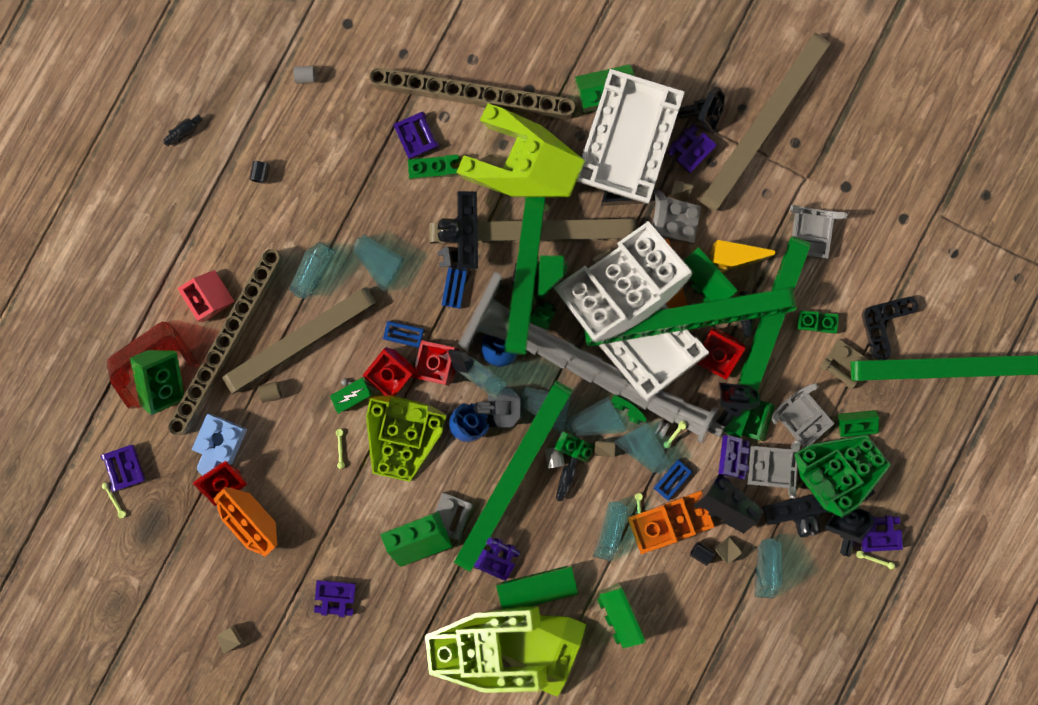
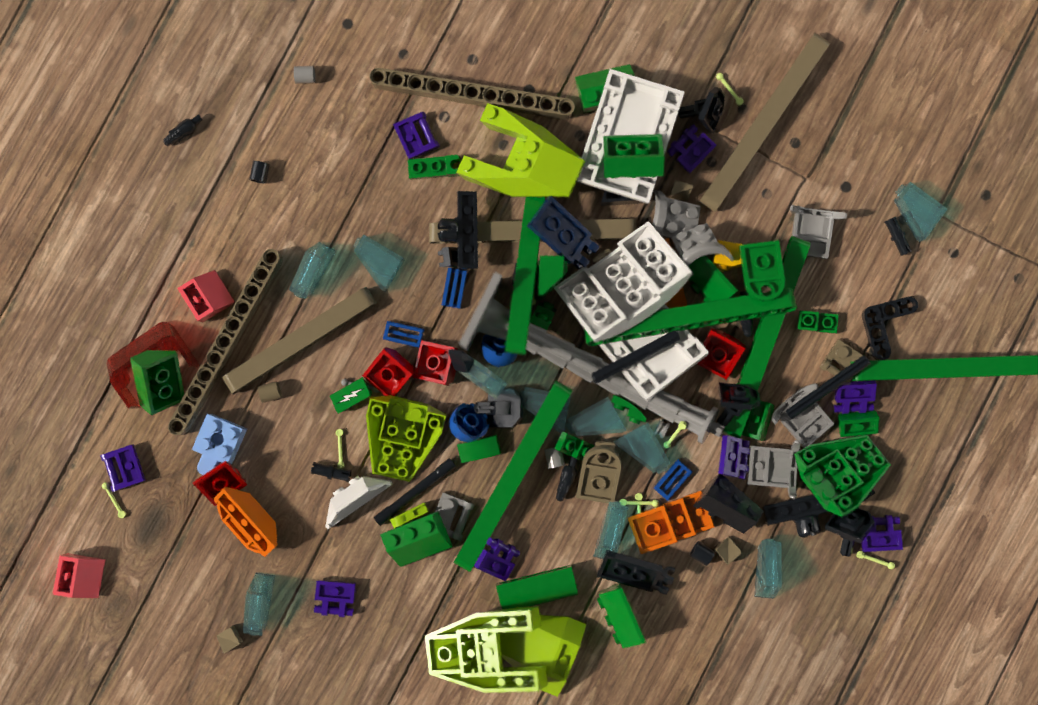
none -> coral slope [52,553,106,598]
none -> clear light blue slope [243,573,275,636]
none -> black pin [311,462,352,482]
none -> white wedge [325,476,393,529]
none -> black piece [374,458,457,526]
none -> lime piece [390,502,429,528]
none -> green slope [457,435,501,463]
none -> dark blue tile [527,196,599,269]
none -> dark tan tile [576,446,621,504]
none -> black axle [591,330,680,384]
none -> black tile [597,550,676,595]
none -> green slope [603,134,664,179]
none -> yellowish green hinge [619,499,659,507]
none -> light grey piece [671,223,734,267]
none -> yellowish green hinge [716,73,744,106]
none -> green tile [739,240,785,302]
none -> black axle [786,355,870,419]
none -> dark purple plate [834,380,877,414]
none -> black pin [884,216,912,256]
none -> clear light blue slope [894,182,947,242]

